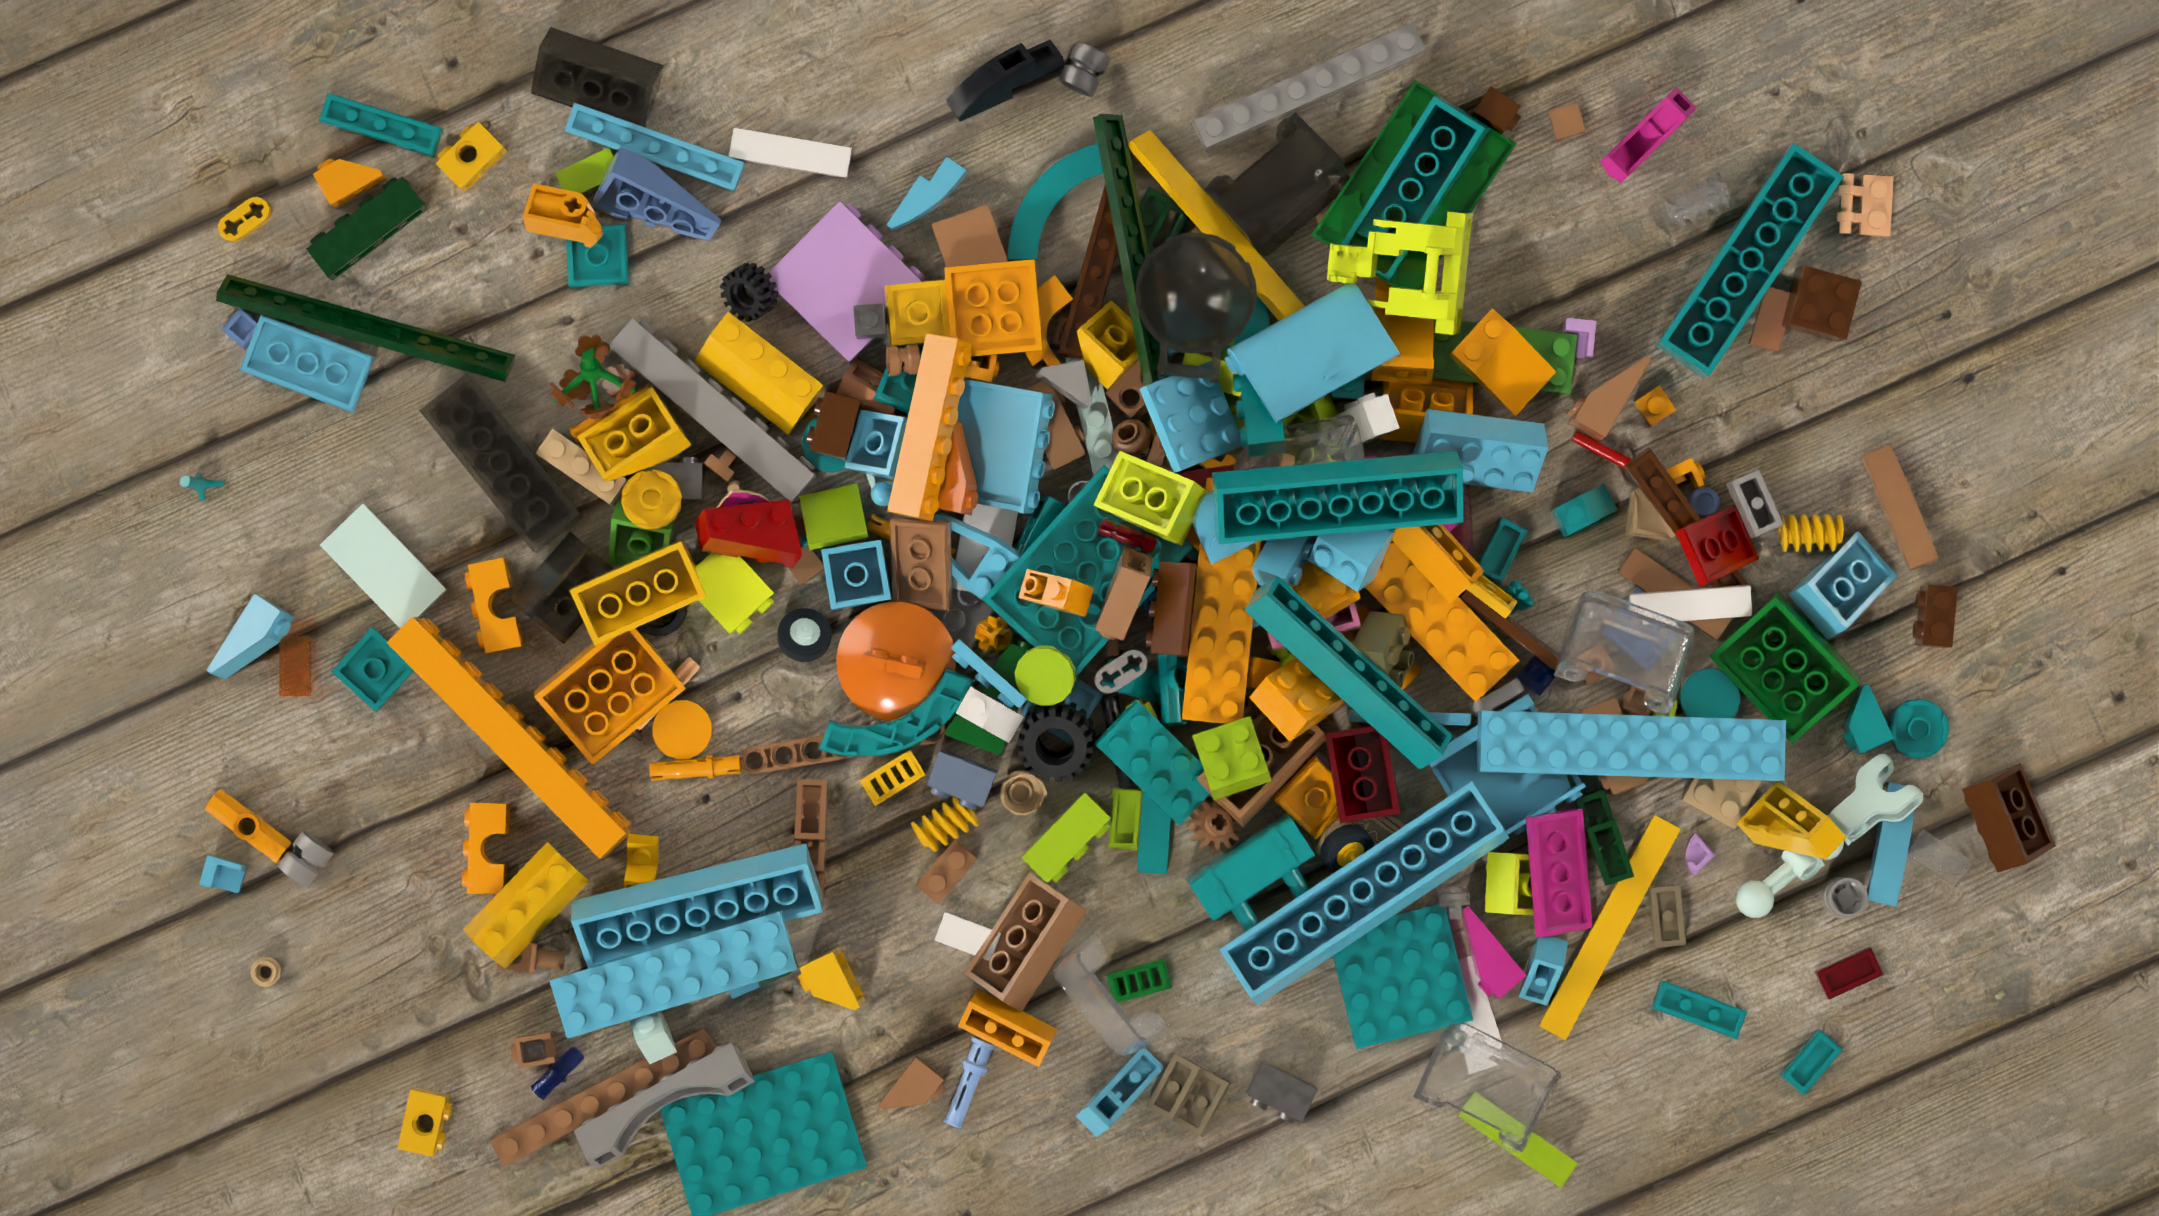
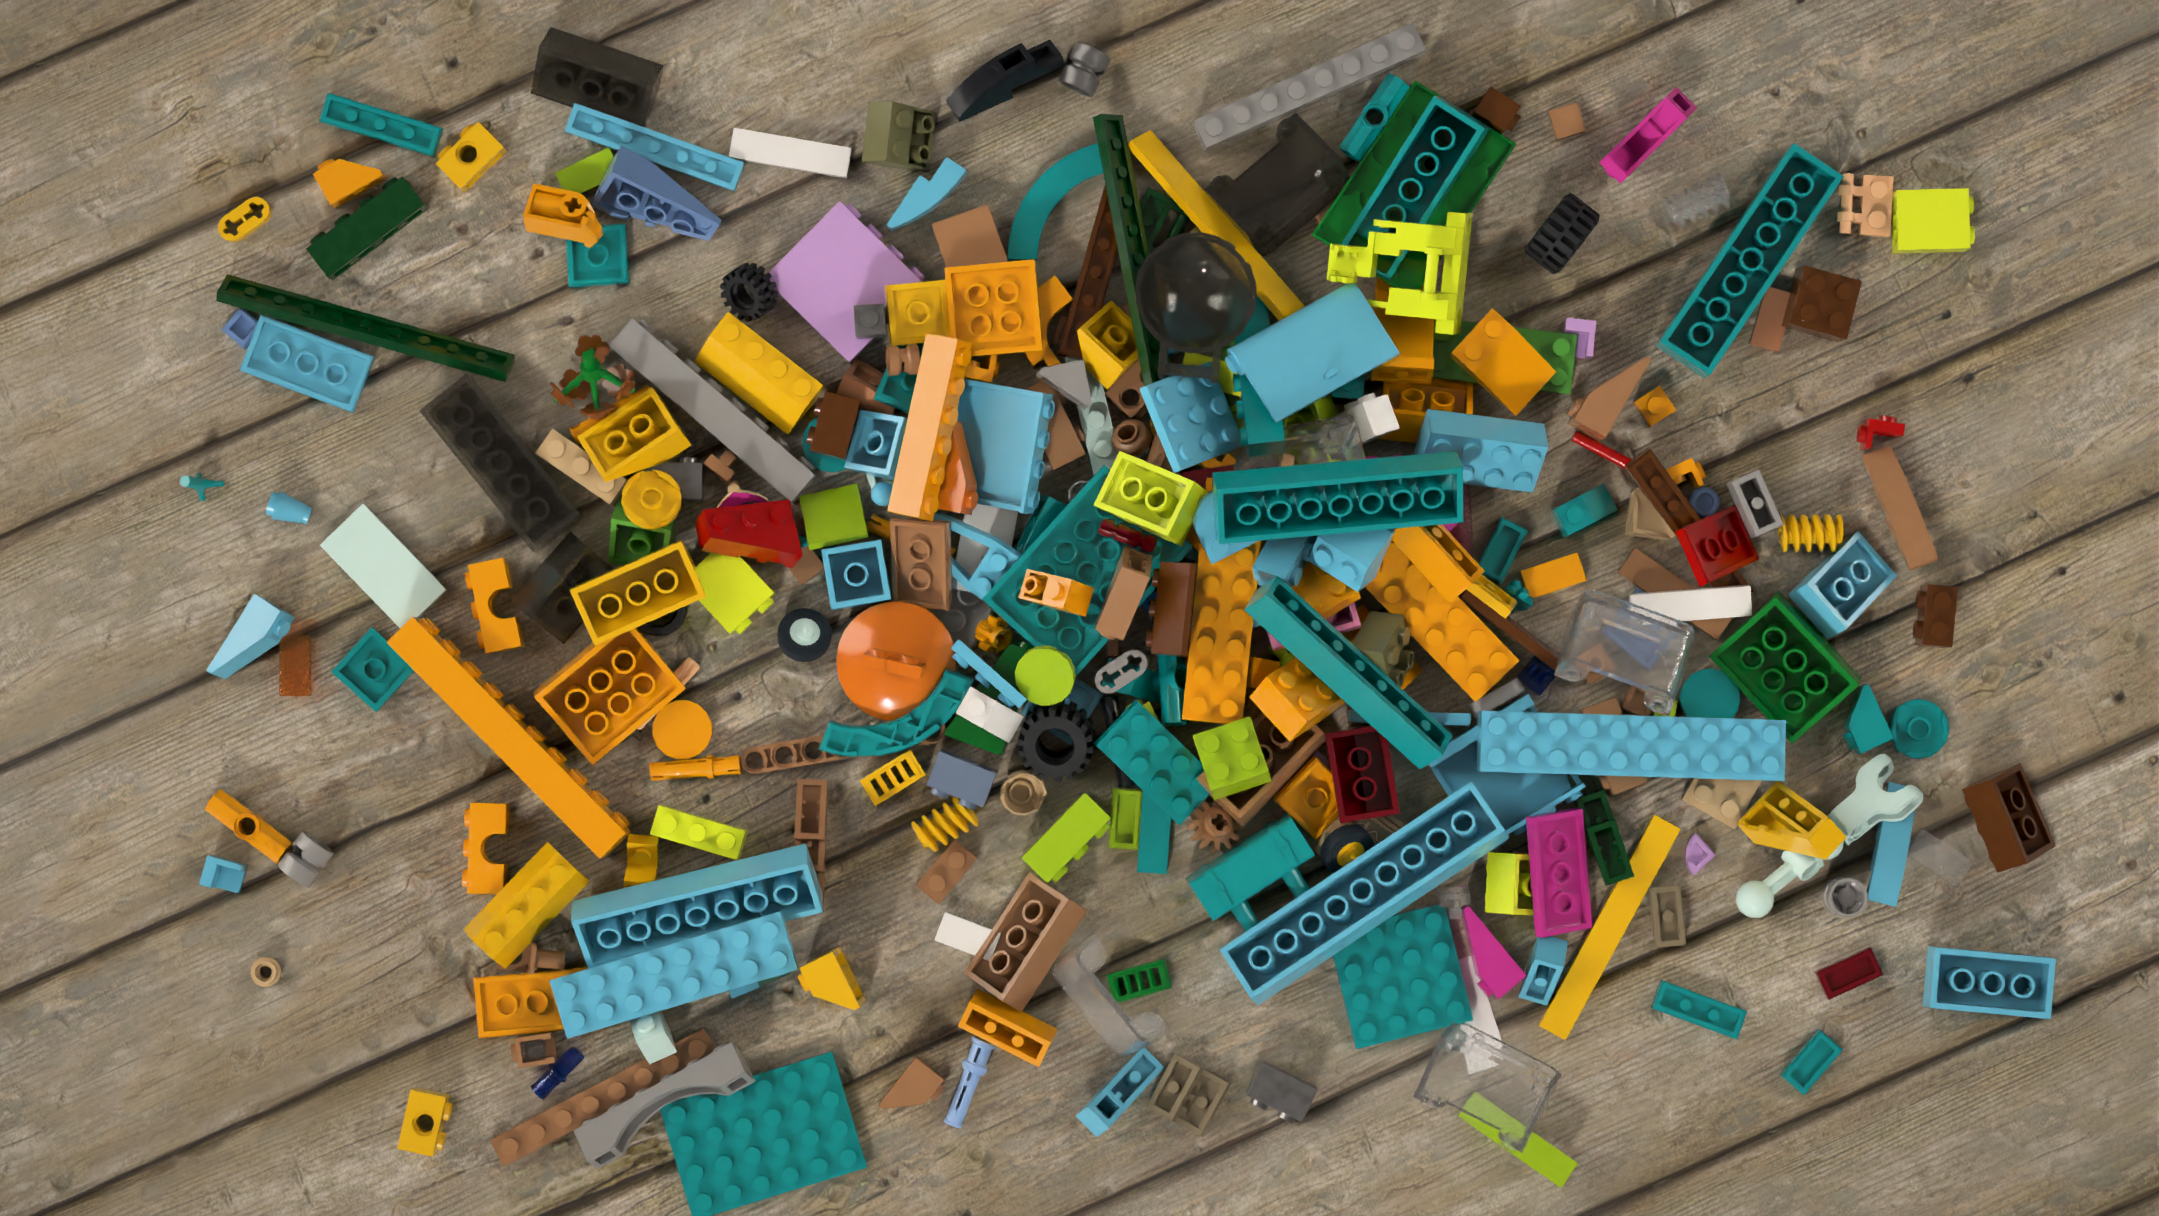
none -> medium azure cone [265,491,312,525]
none -> light orange tile [473,967,588,1038]
none -> neon yellow brick [650,805,748,860]
none -> olive slope [862,101,937,172]
none -> teal piece [1338,73,1410,163]
none -> light orange tile [1519,552,1587,598]
none -> black tyre [1525,193,1600,275]
none -> red bracket [1856,415,1905,451]
none -> neon yellow brick [1891,188,1975,254]
none -> medium azure brick [1922,946,2056,1019]

